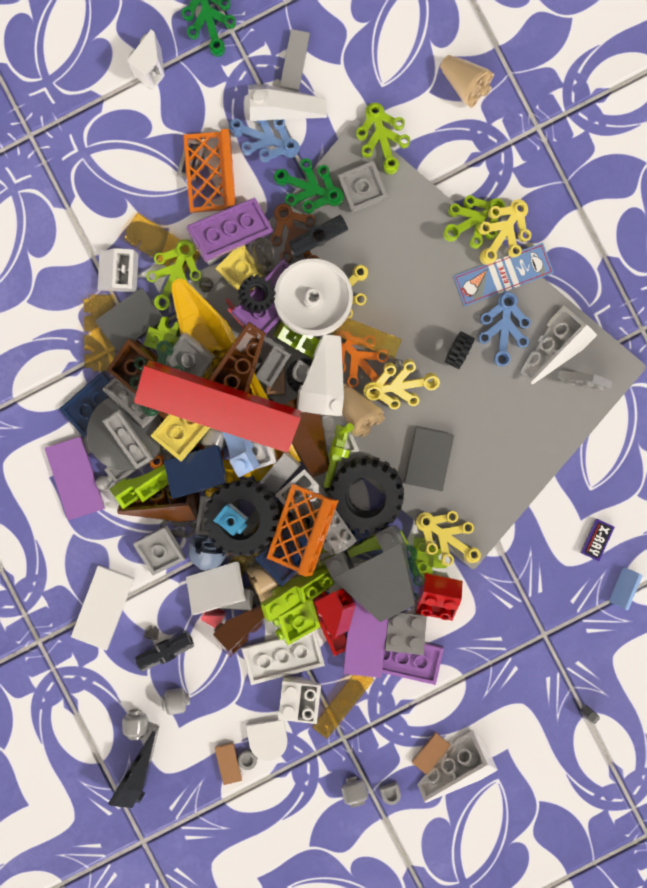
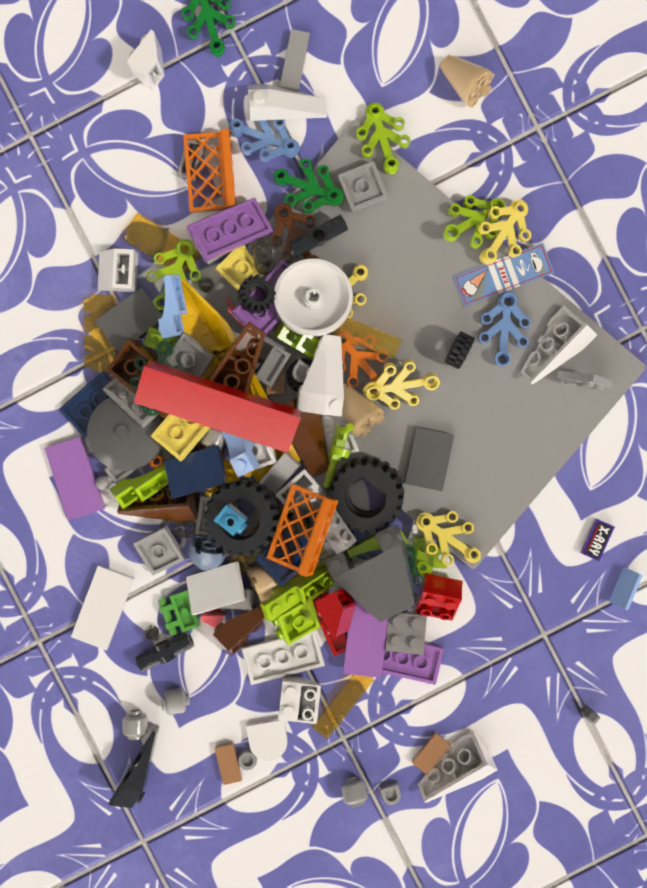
light grey tile [102,409,153,469] -> none
none -> light blue slope [158,274,188,339]
none -> bright green plate [158,589,201,636]

